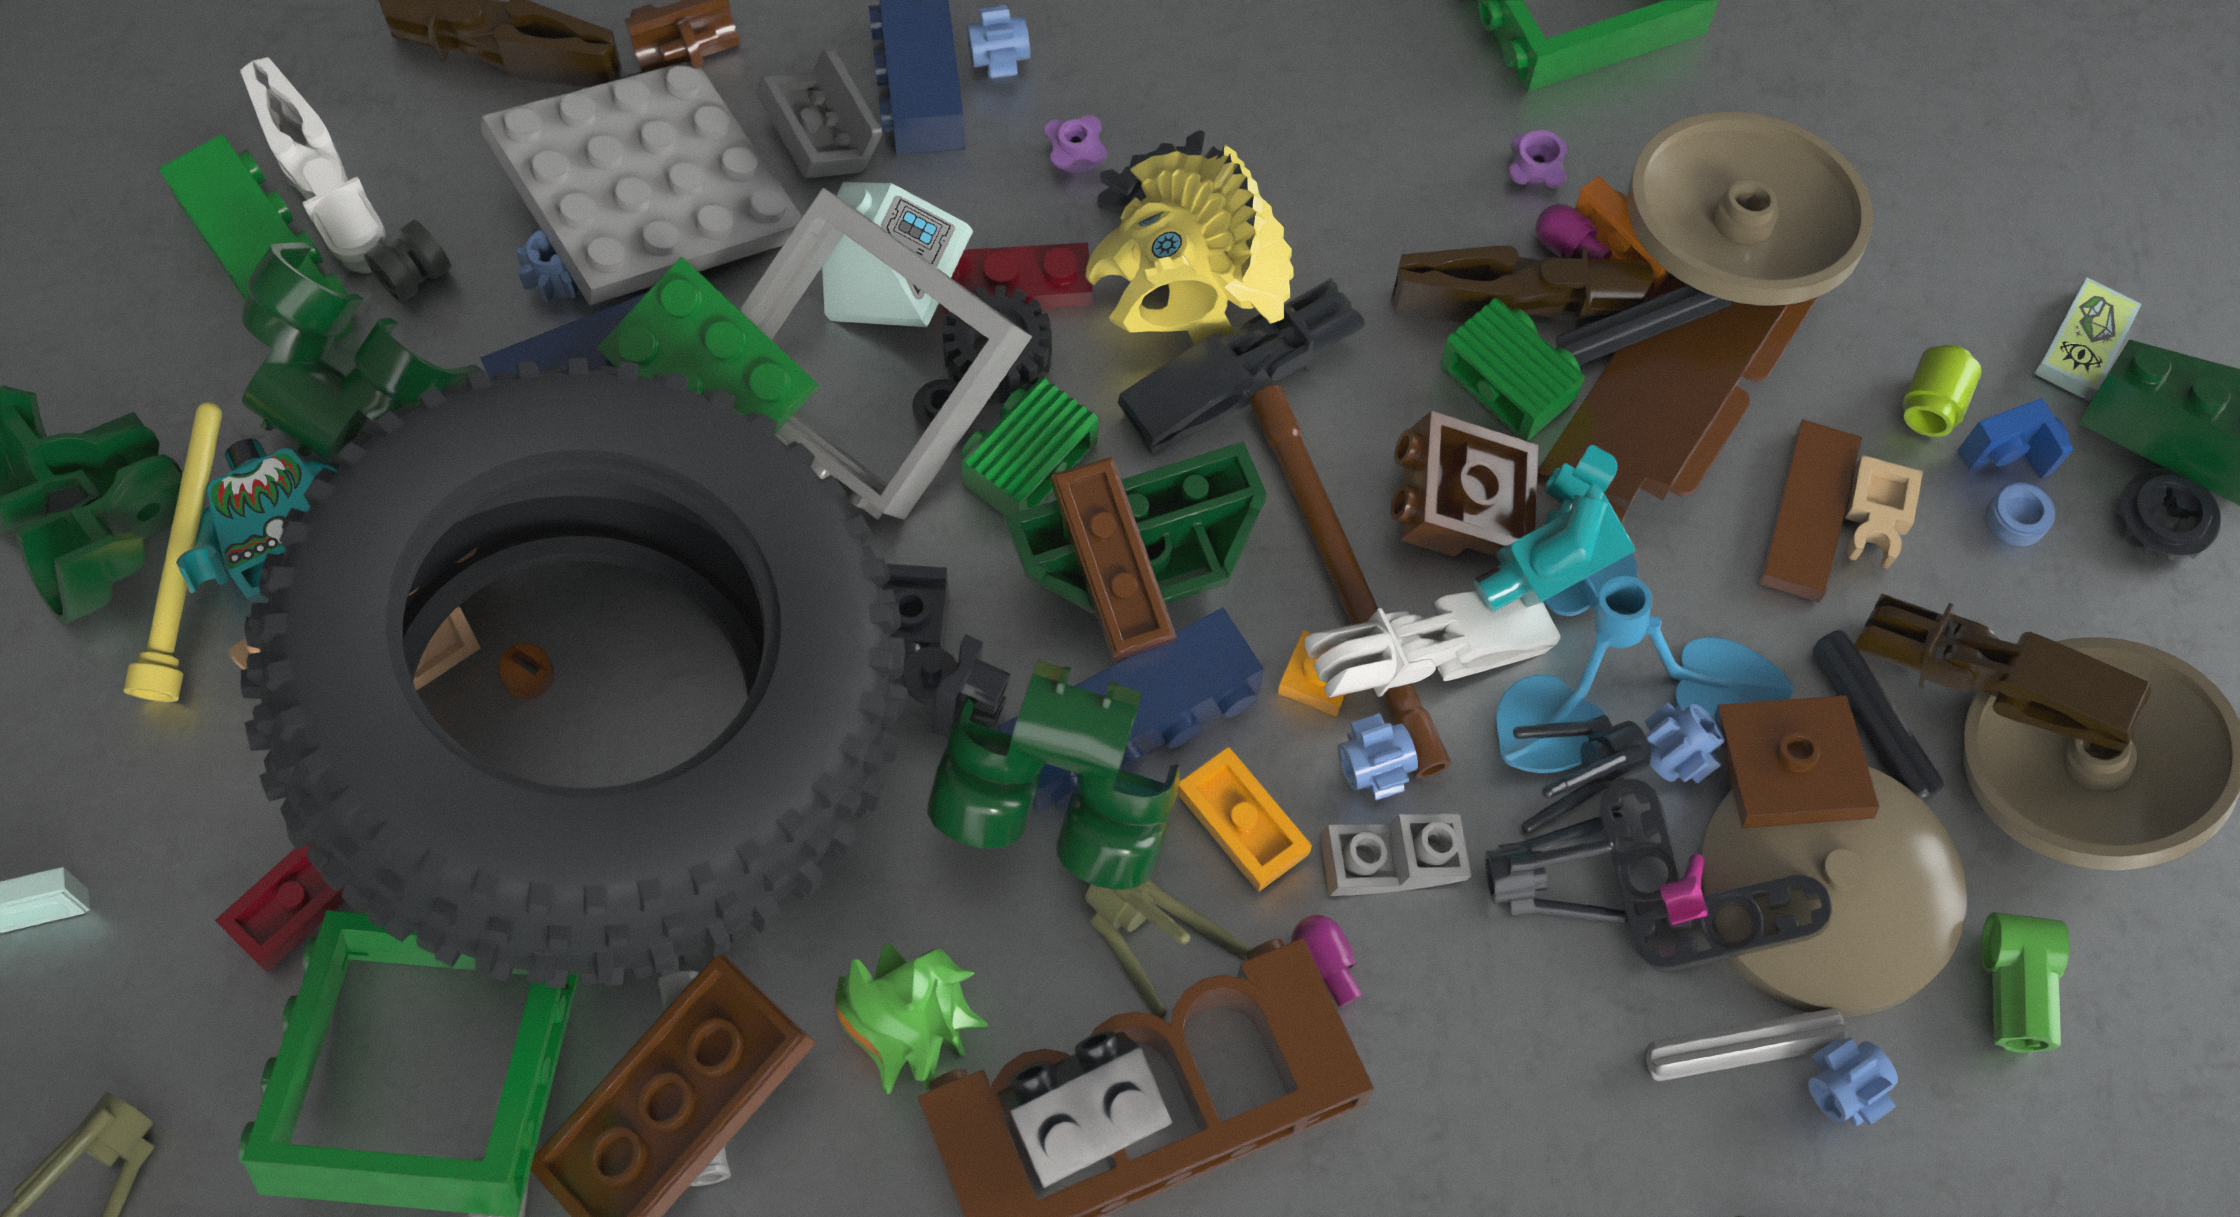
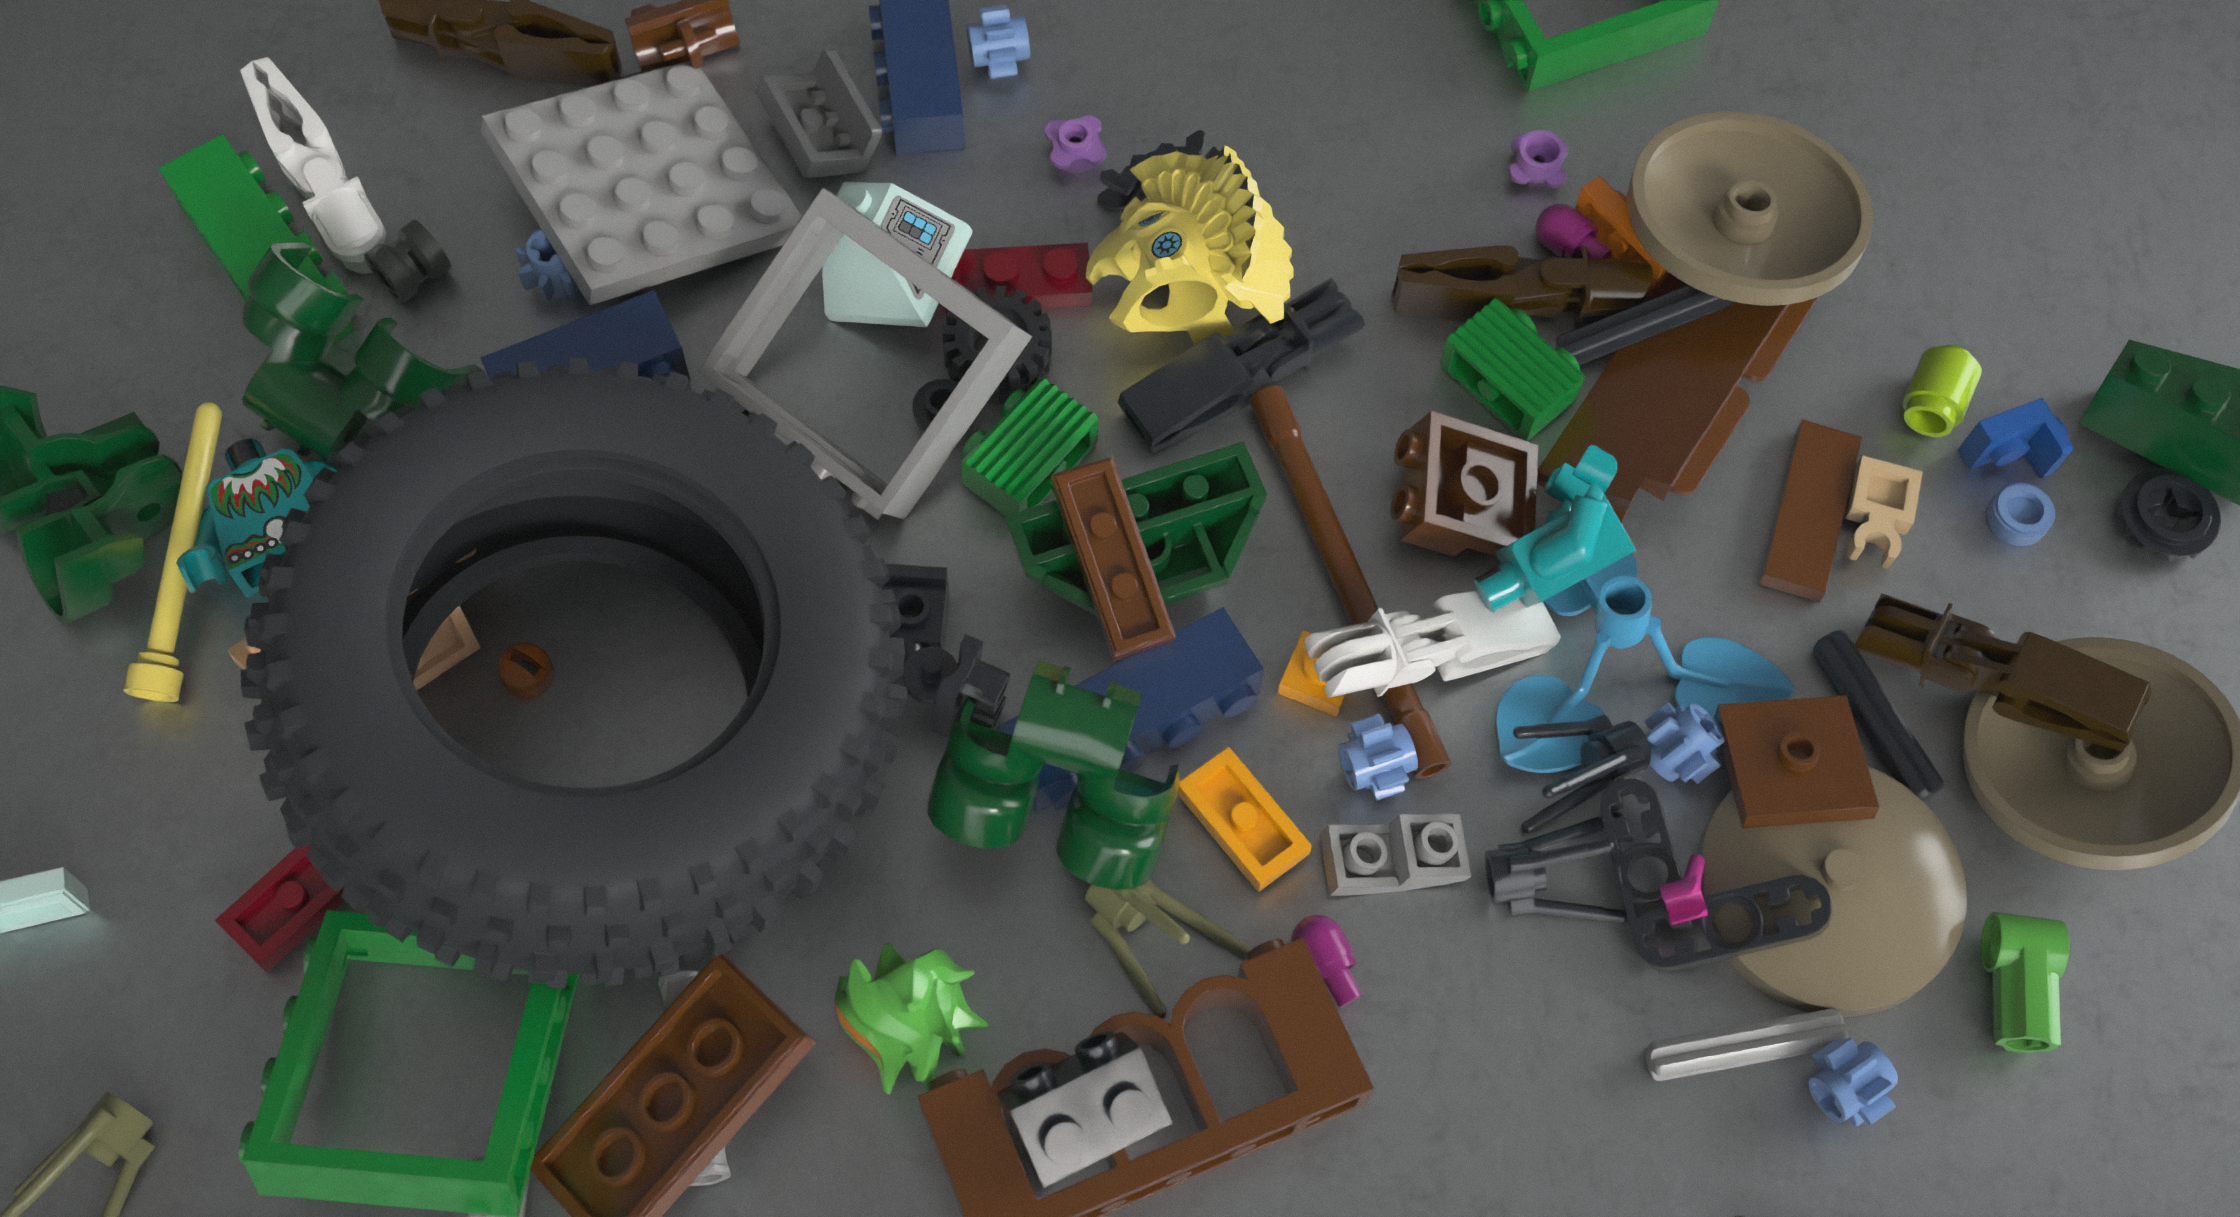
green plate [596,257,820,435] -> none
tile [2034,277,2142,401] -> none

